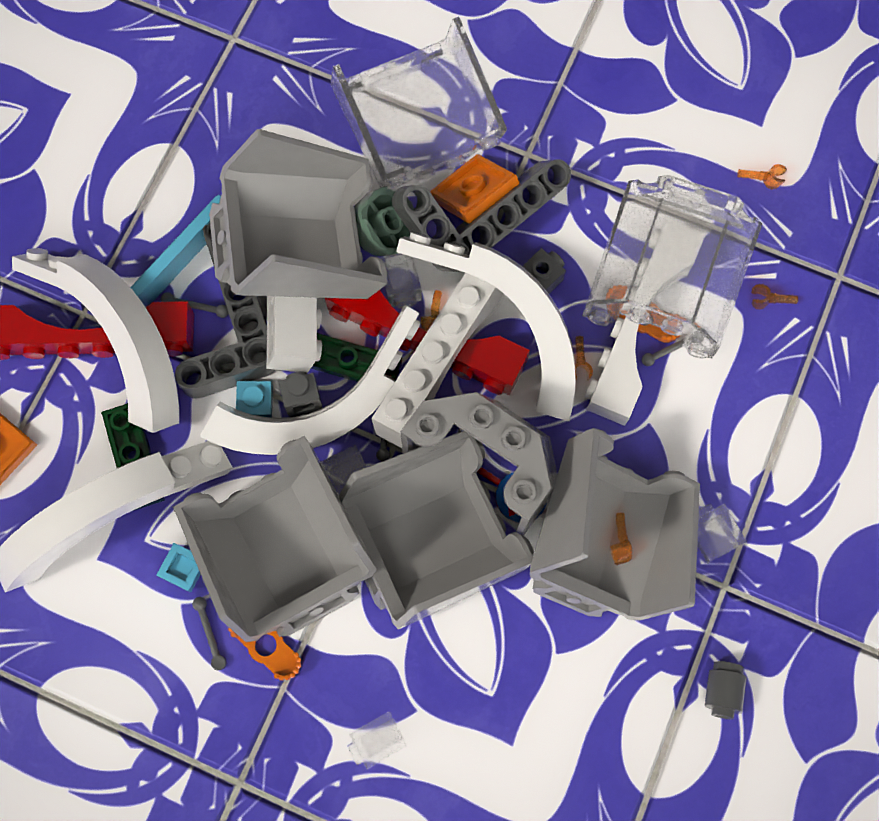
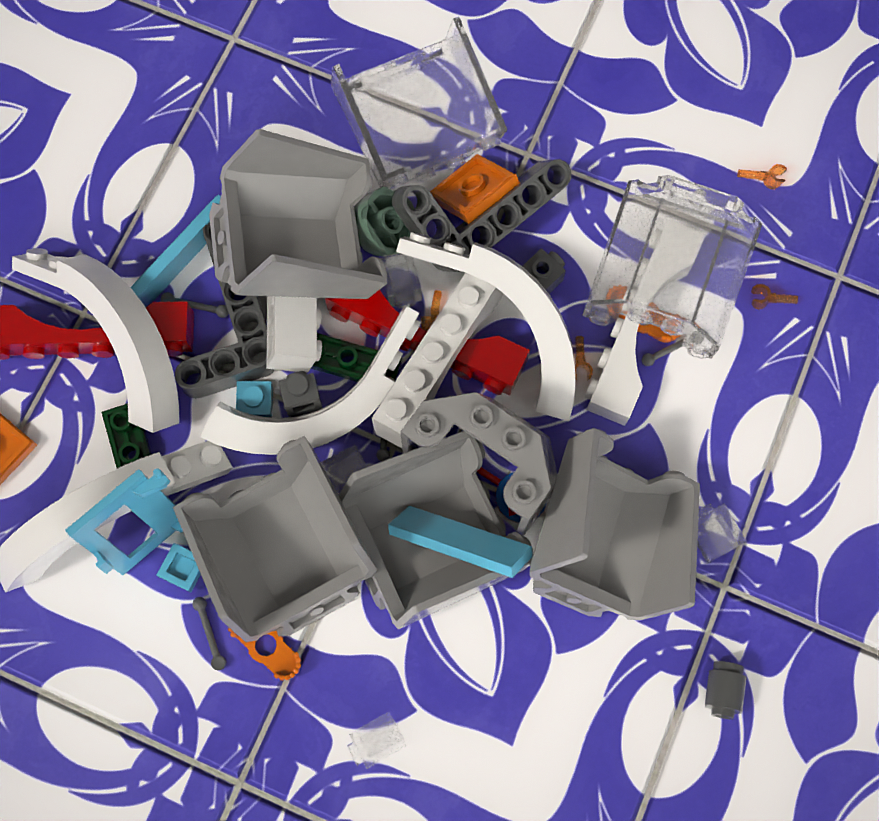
clear orange hand [609,513,632,565] -> none
none -> medium azure piece [65,468,183,576]
none -> medium azure tile [388,506,533,578]

